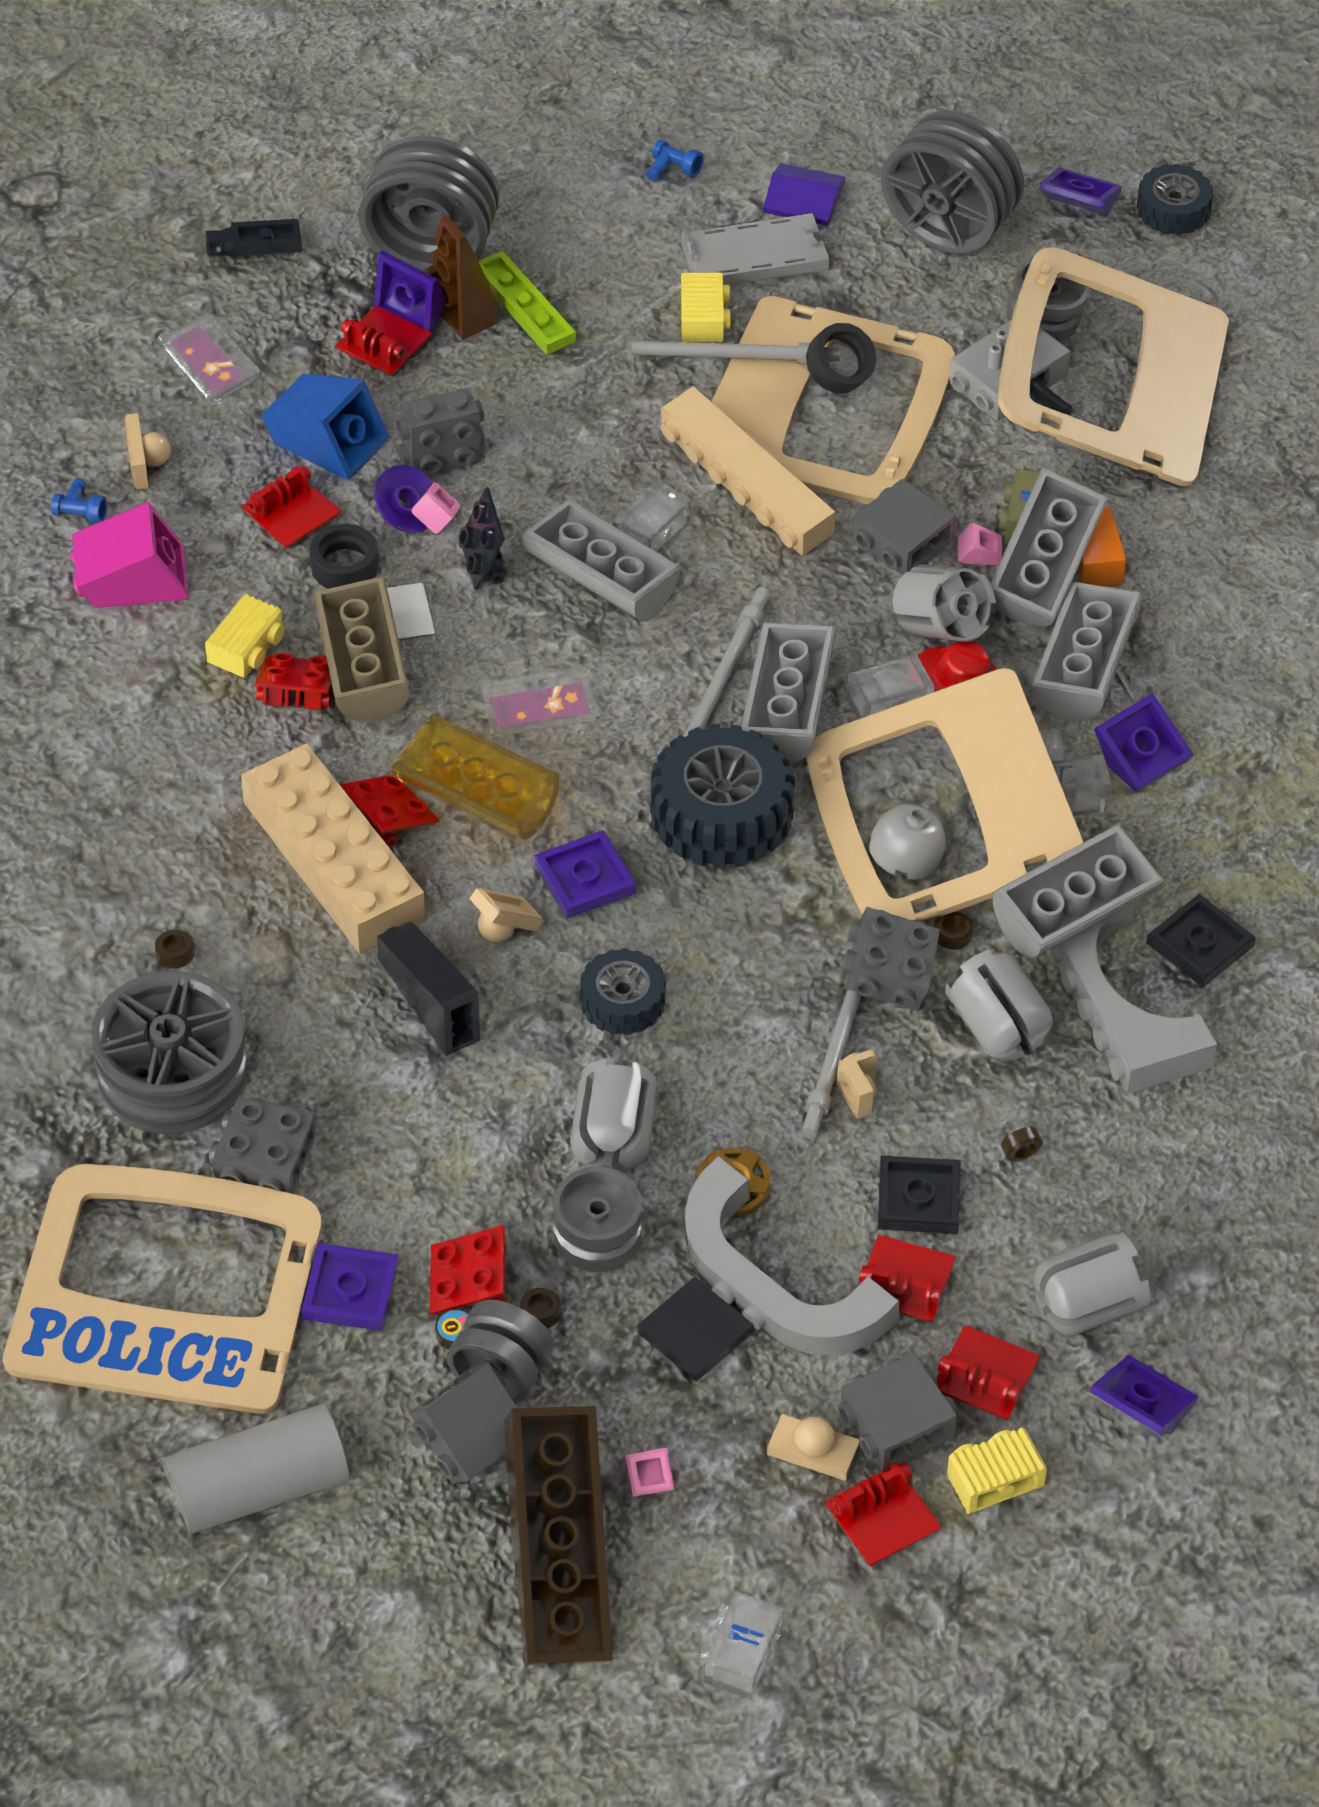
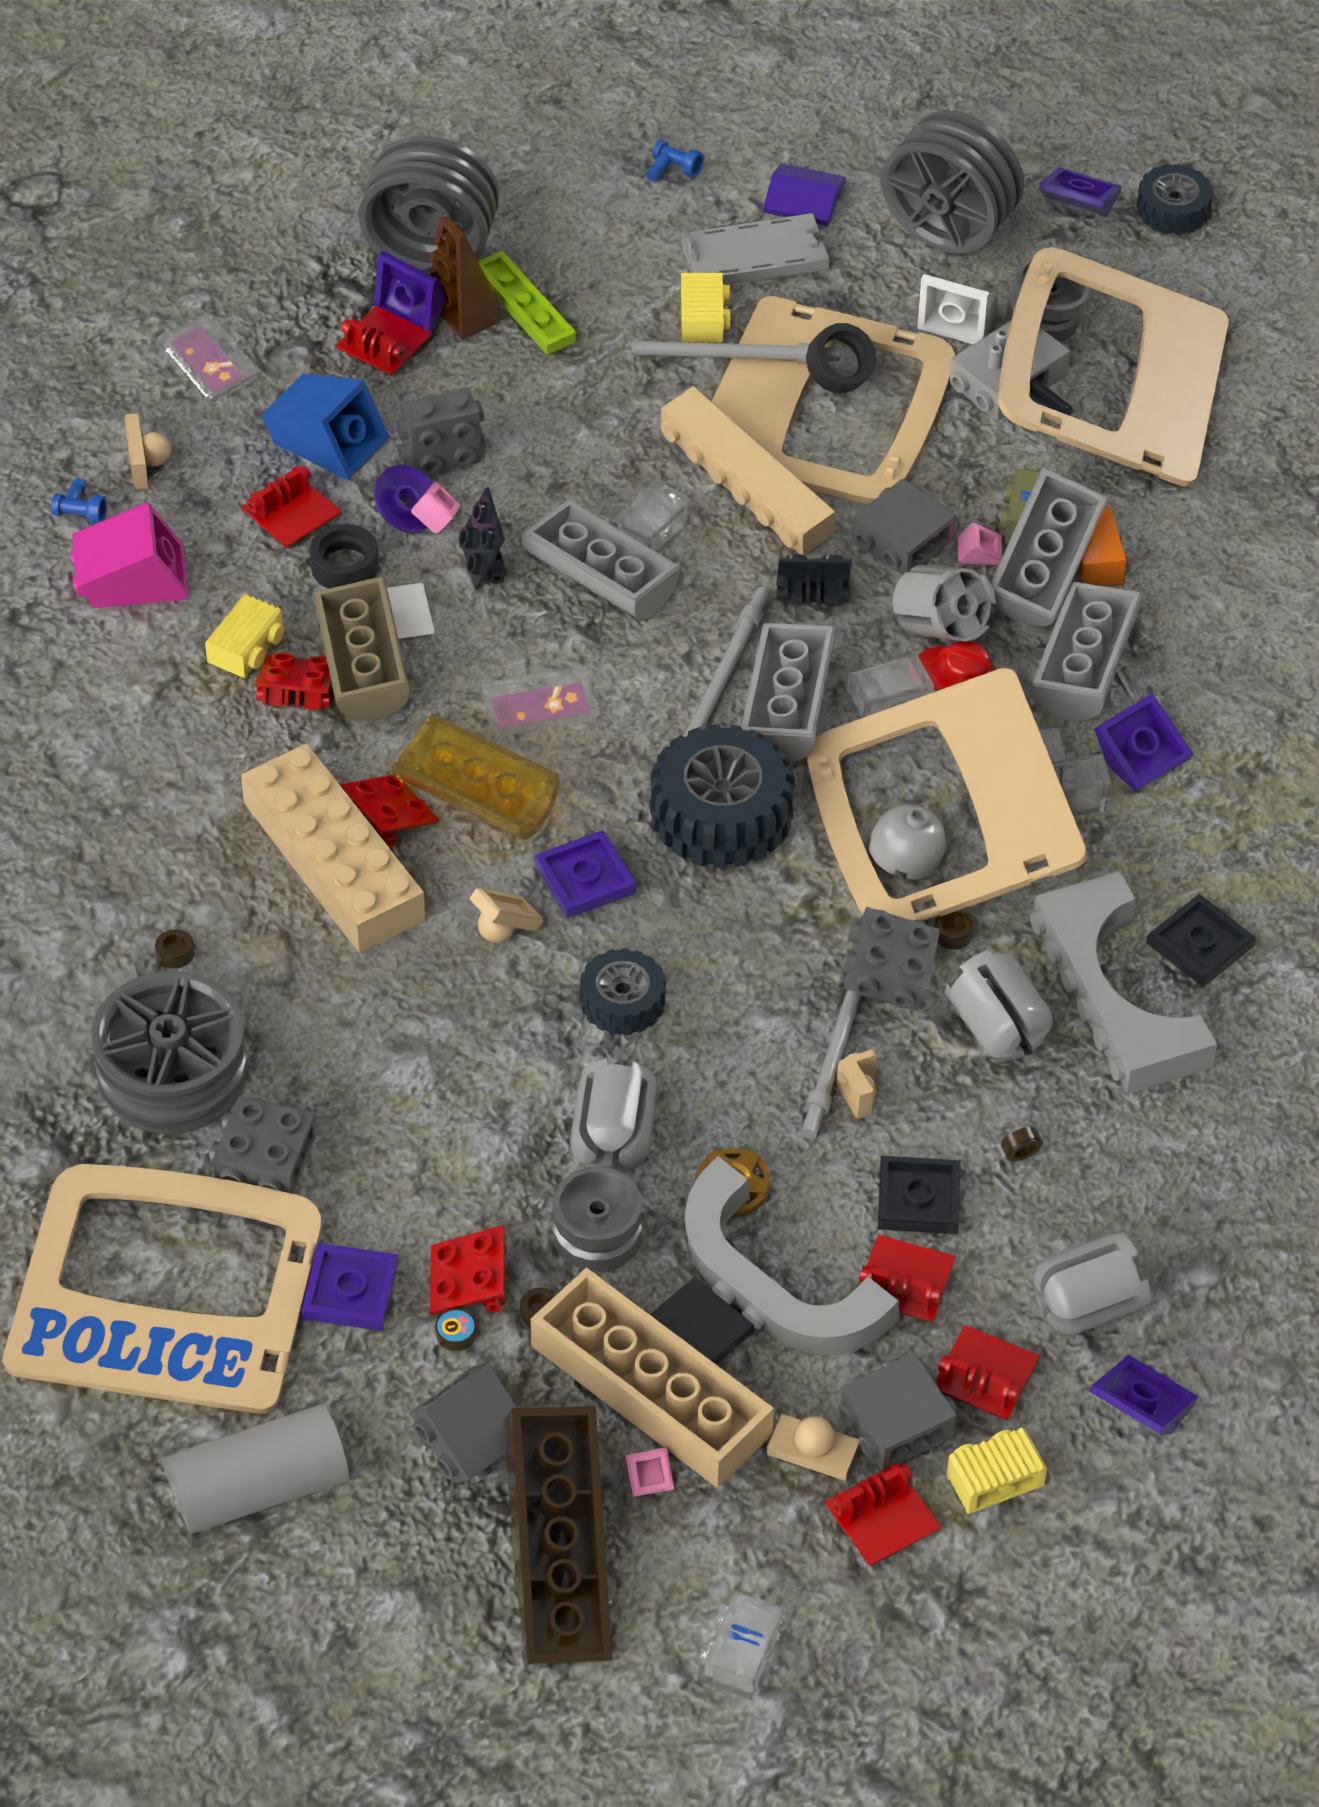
black hinge [206,219,302,256] -> none
black slope [377,921,480,1056] -> none
flat silver wheel [447,1300,553,1402] -> none
light grey brick [993,824,1164,958] -> none
none -> tan brick [531,1267,774,1488]
none -> black hinge [776,554,852,605]
none -> white slope [917,274,998,344]

